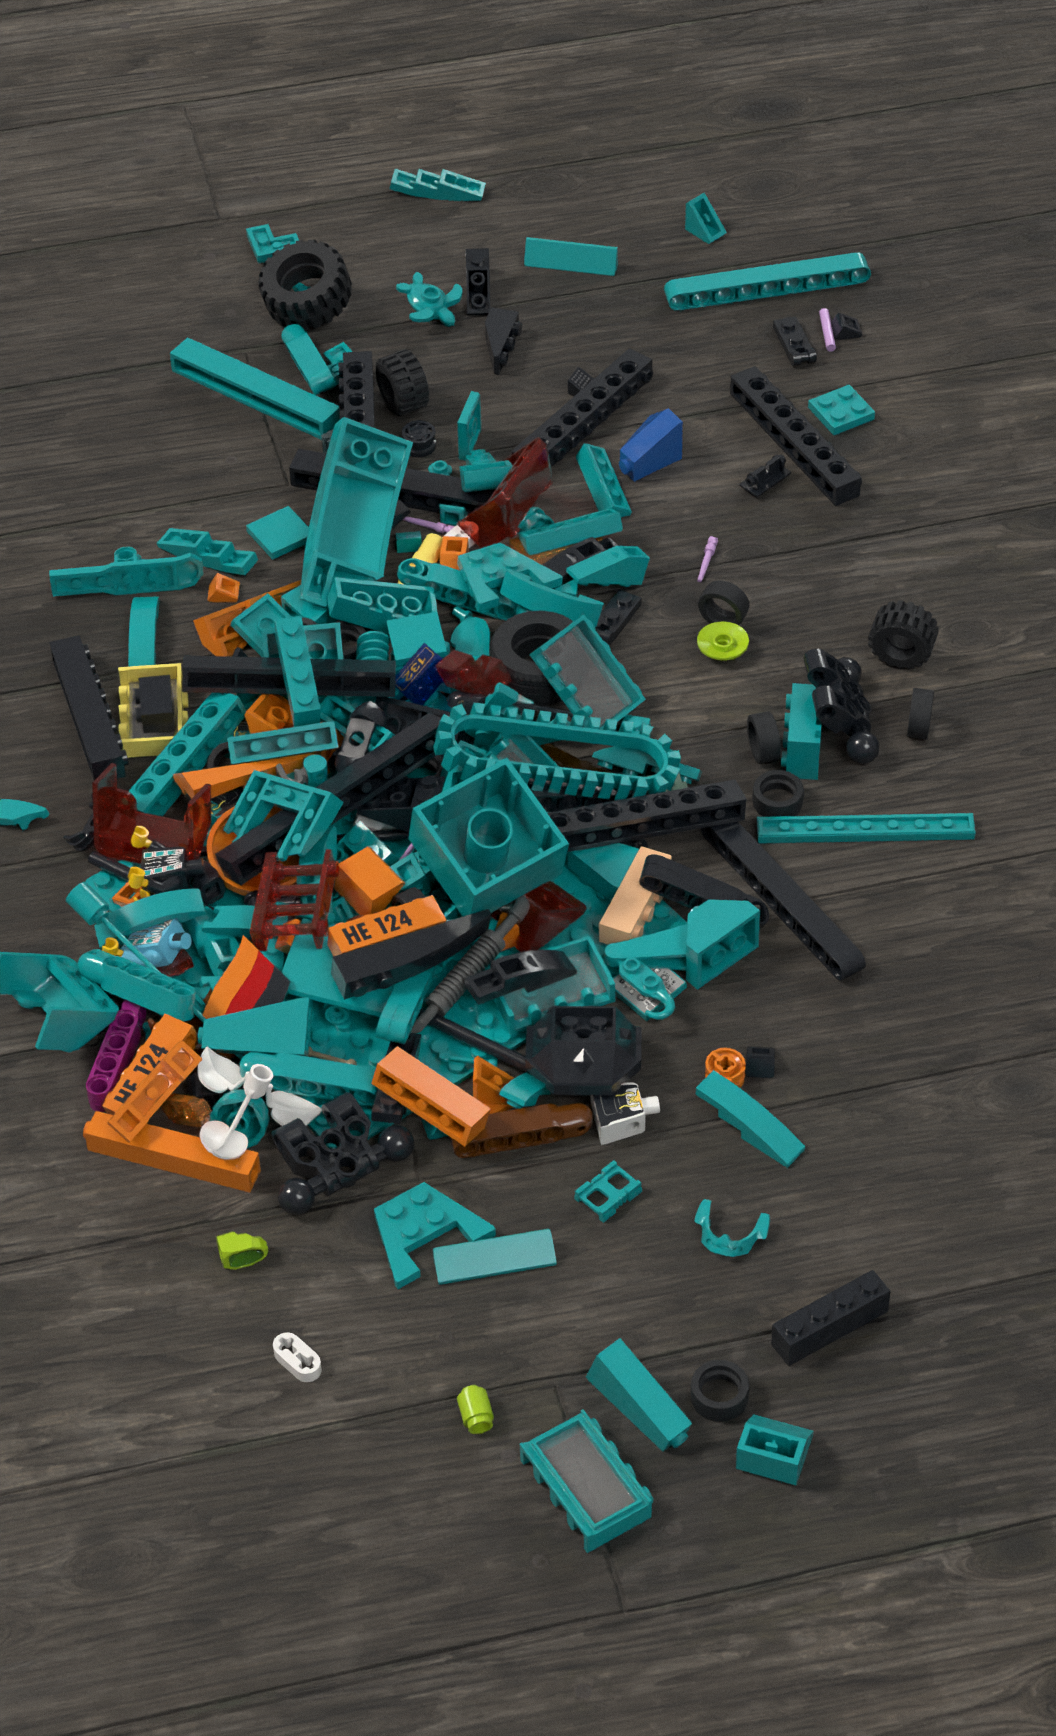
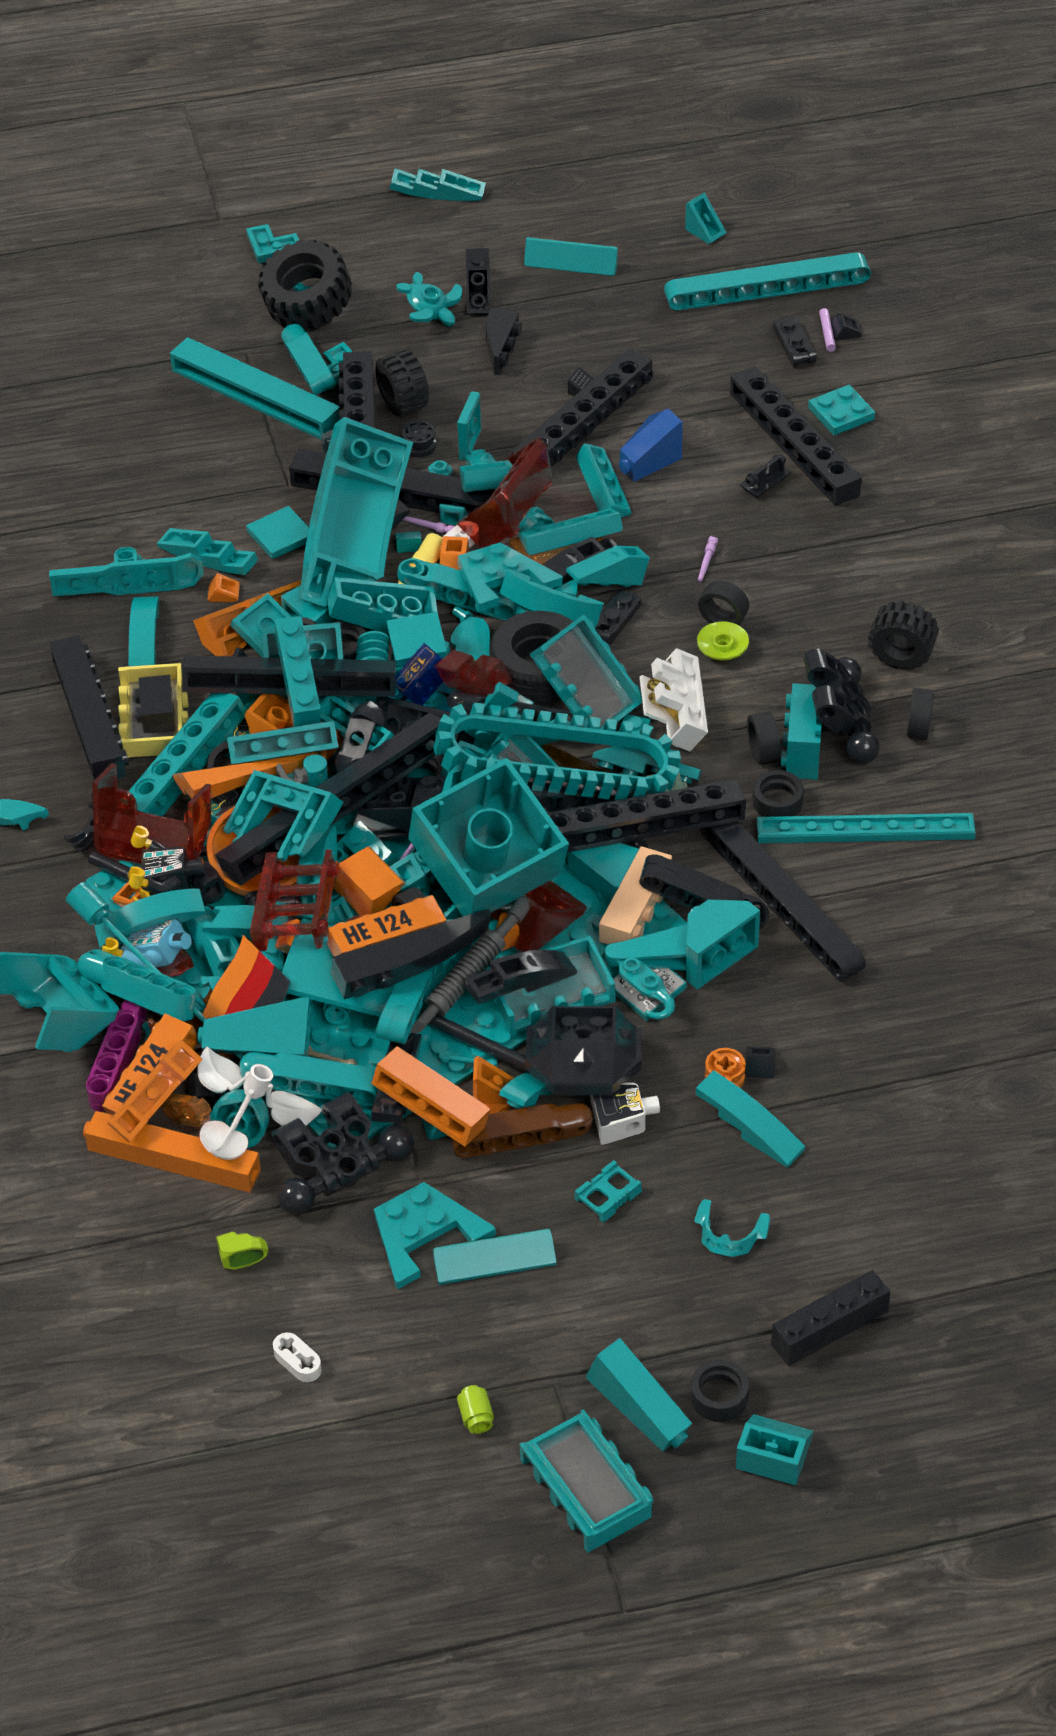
none -> white piece [640,648,708,751]

